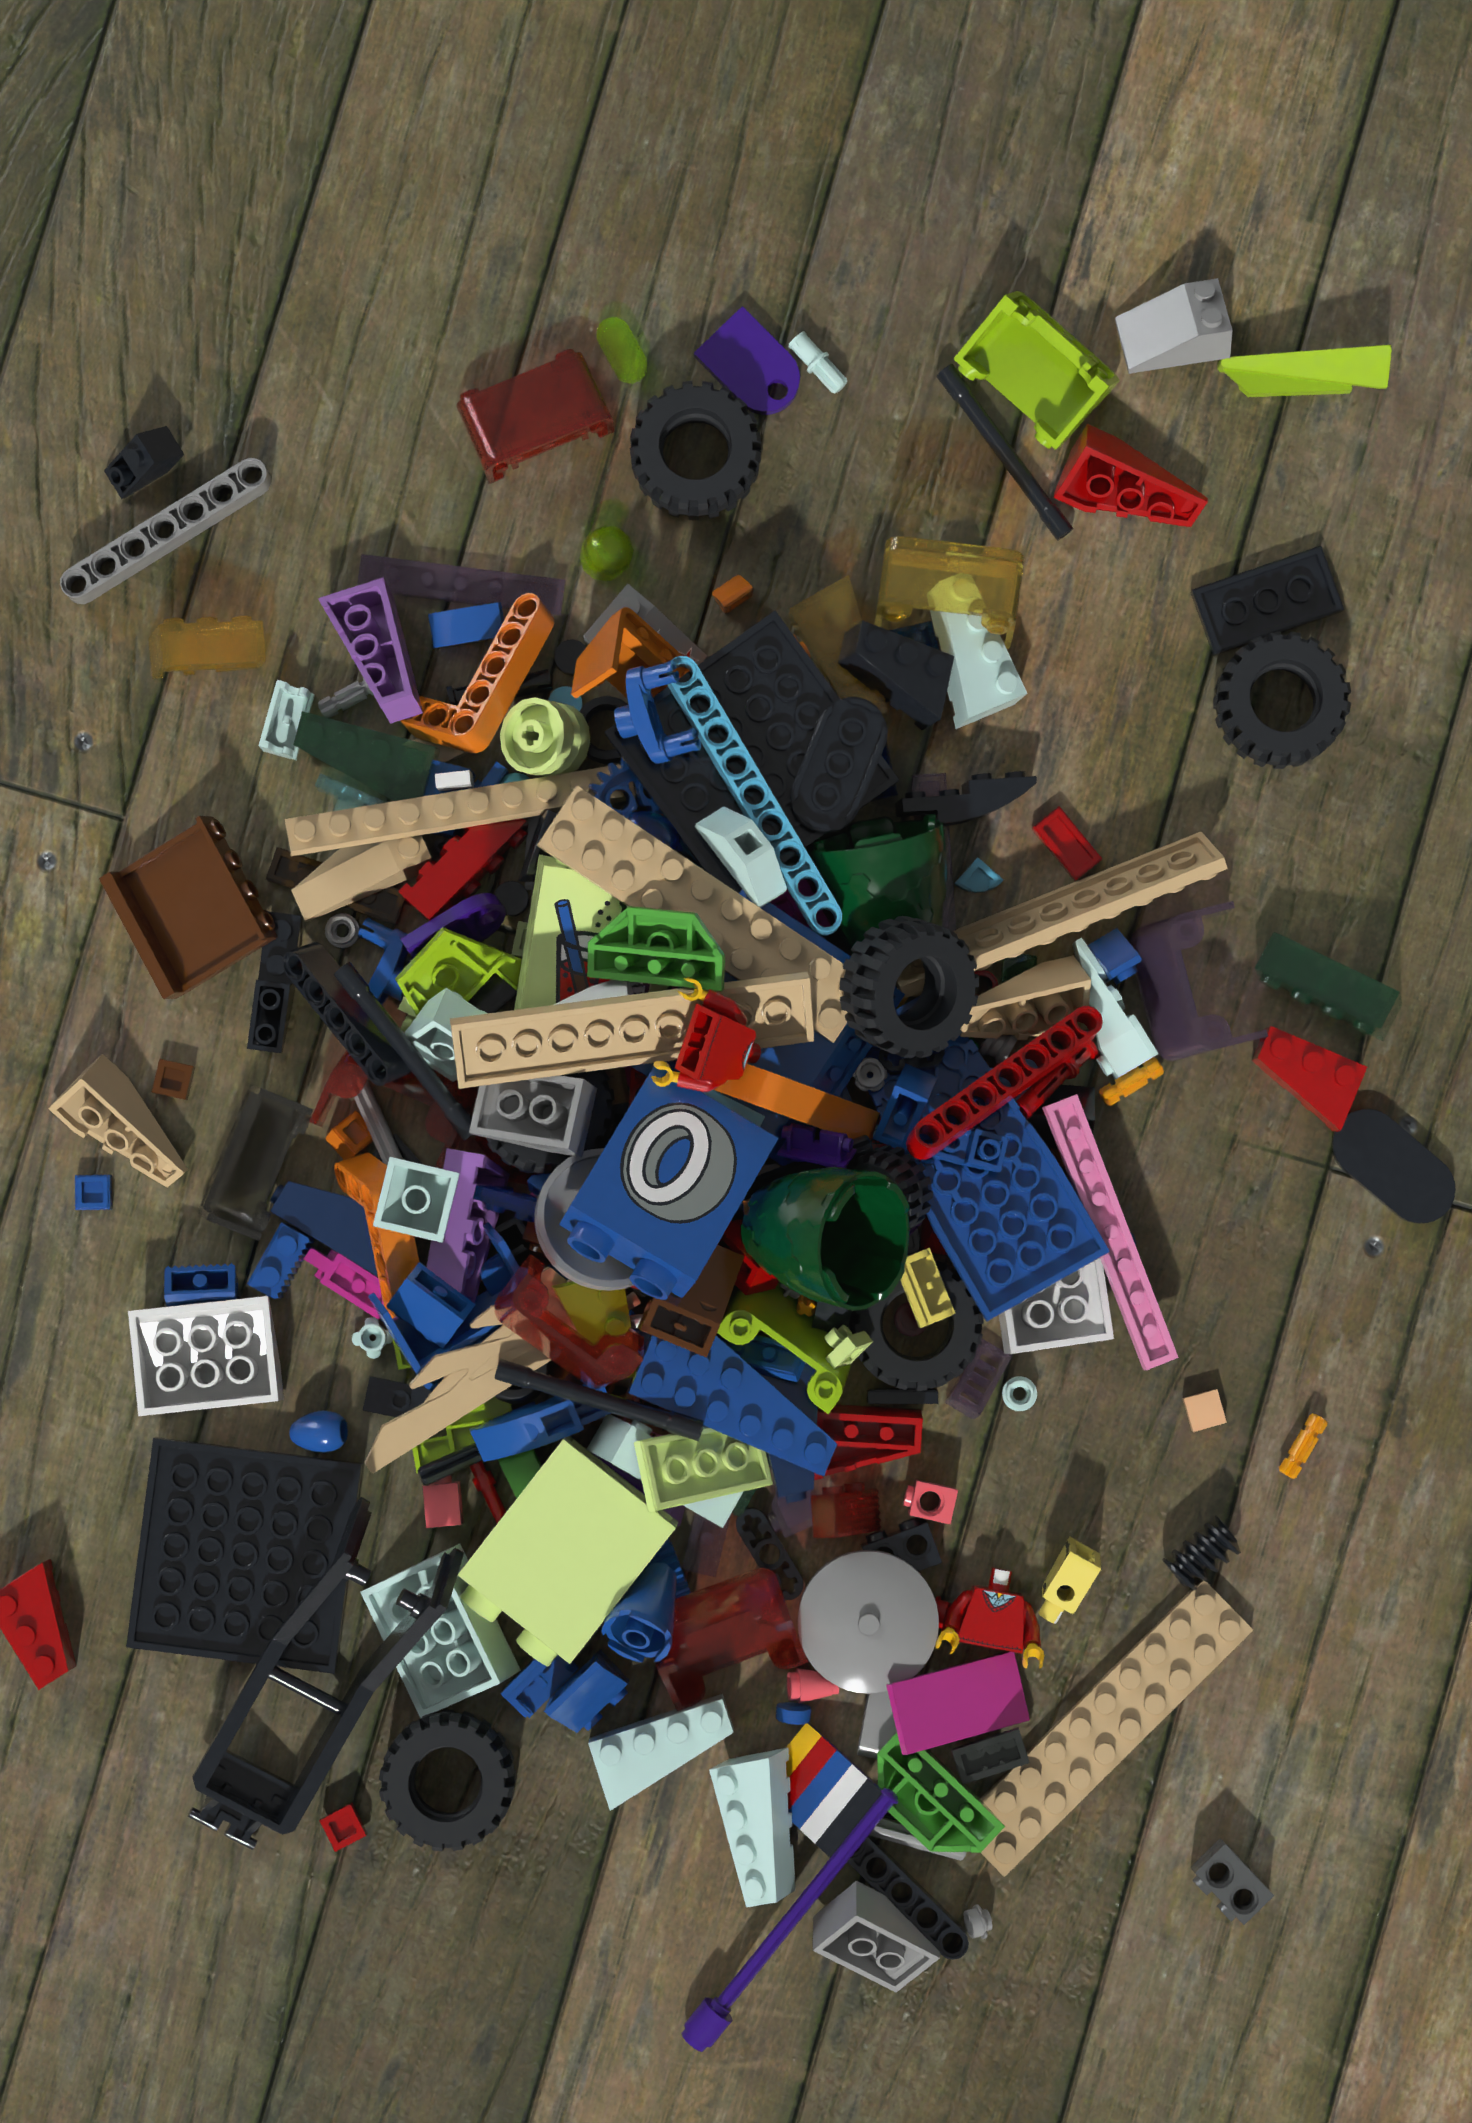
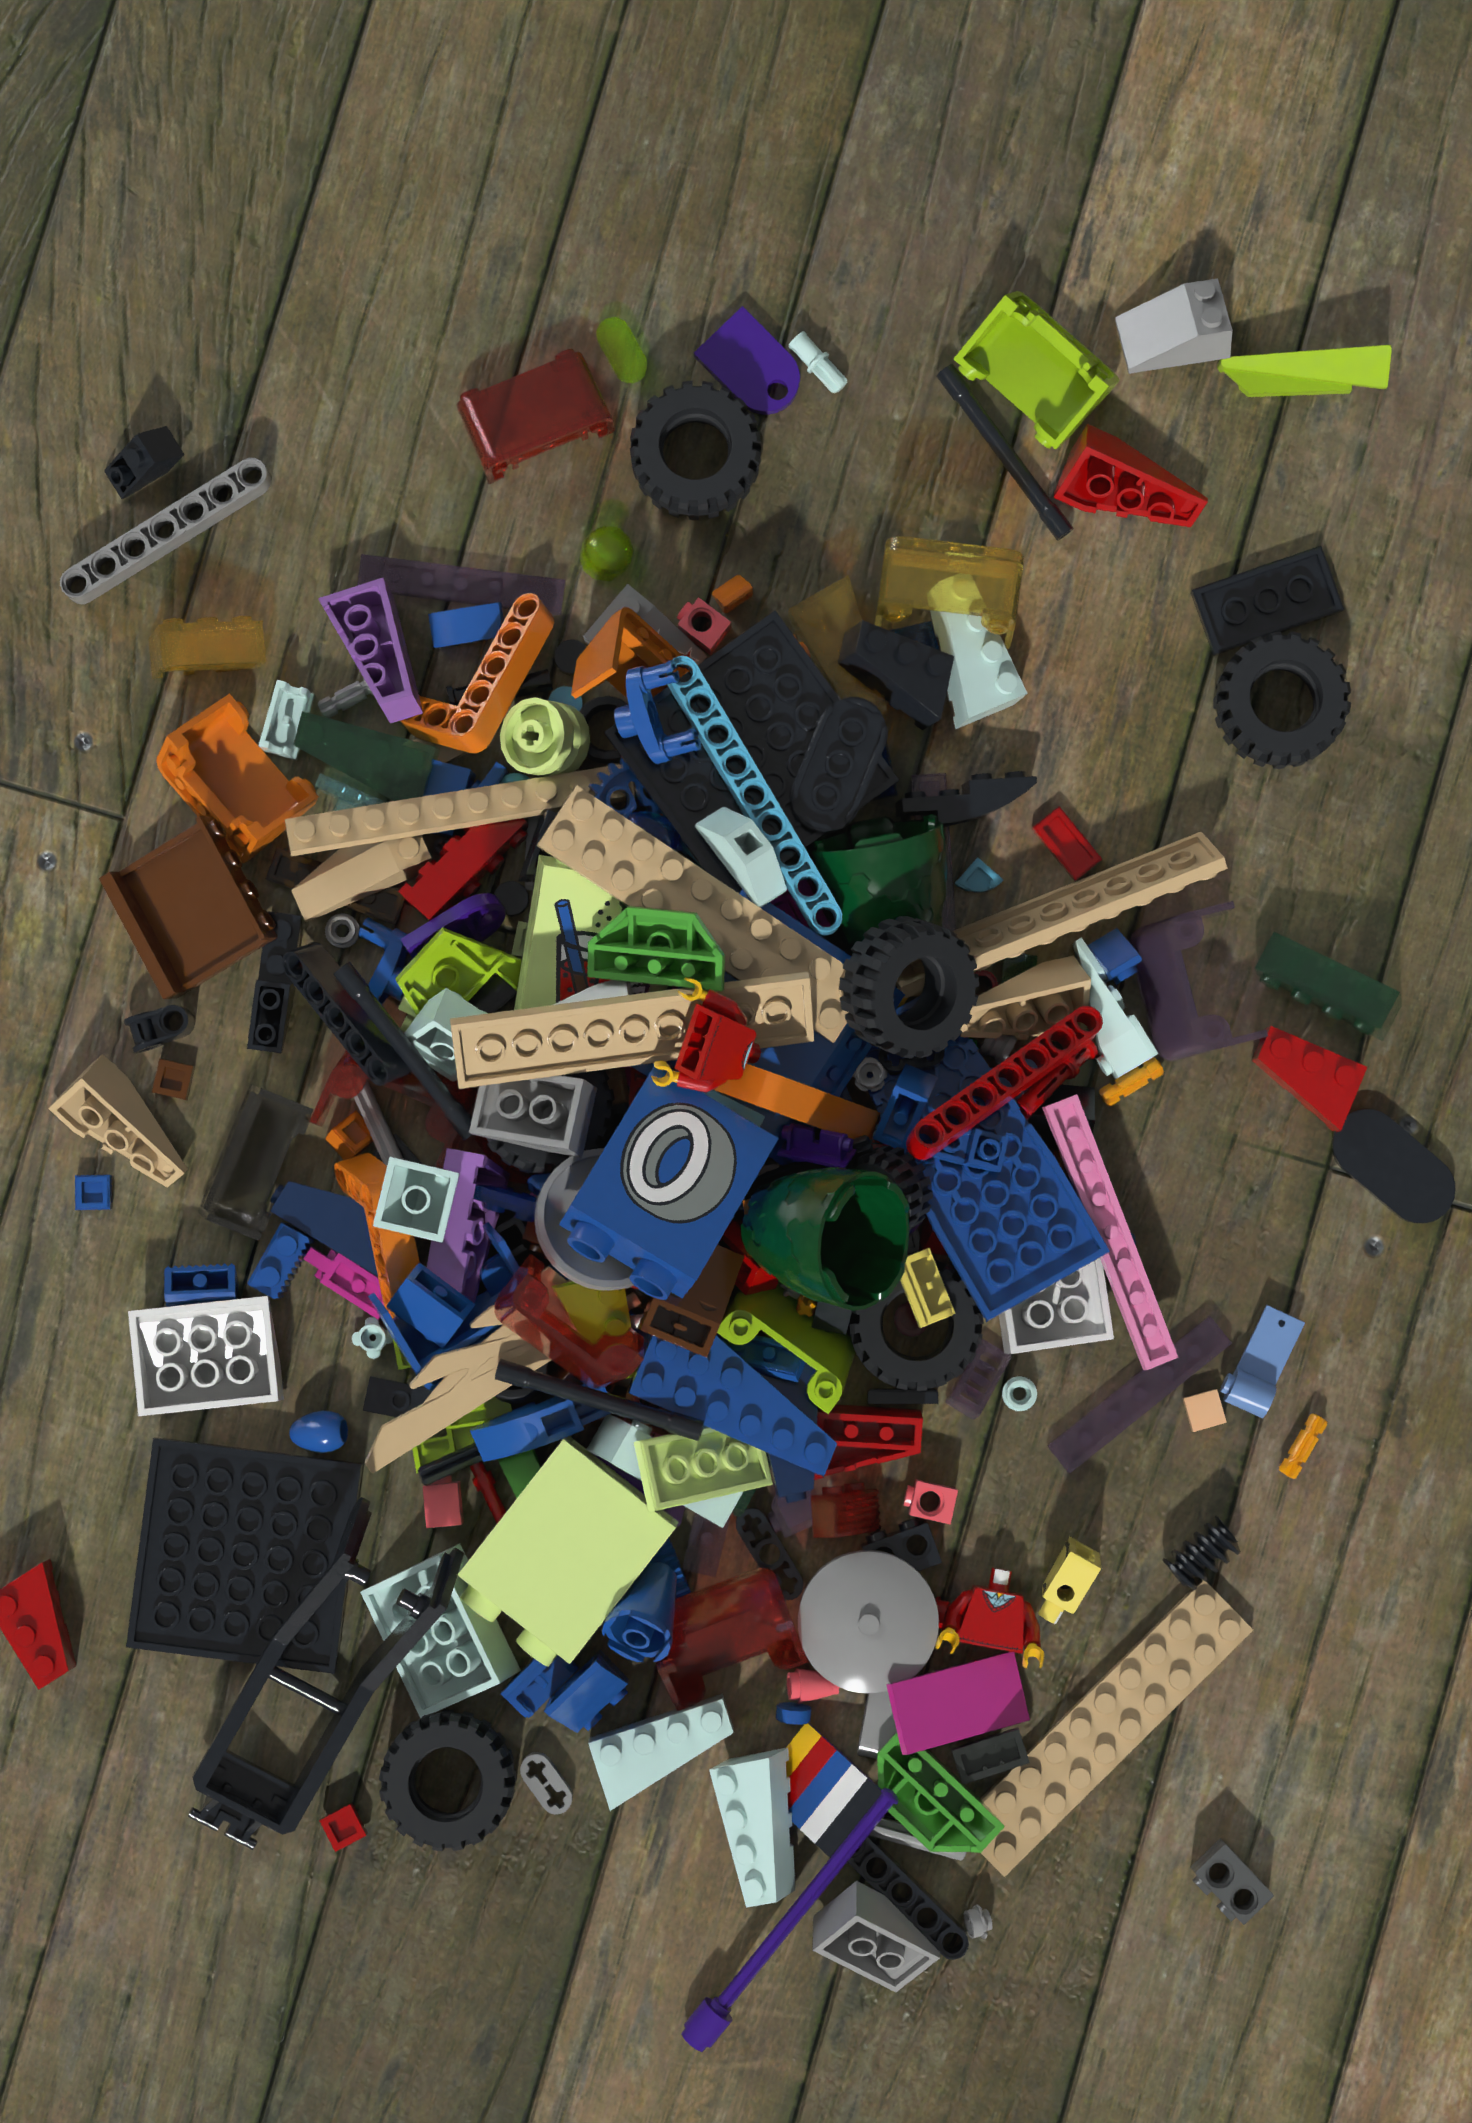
white tile [435,770,474,791] -> none
yellowish green tile [824,1325,873,1369] -> none
none -> black piece [124,1005,195,1054]
none -> orange windscreen [156,693,319,863]
none -> light grey beam [520,1752,573,1814]
none -> coral brick [677,597,731,655]
none -> clear purple tile [1047,1316,1232,1474]
none -> medium blue door [1220,1304,1305,1418]

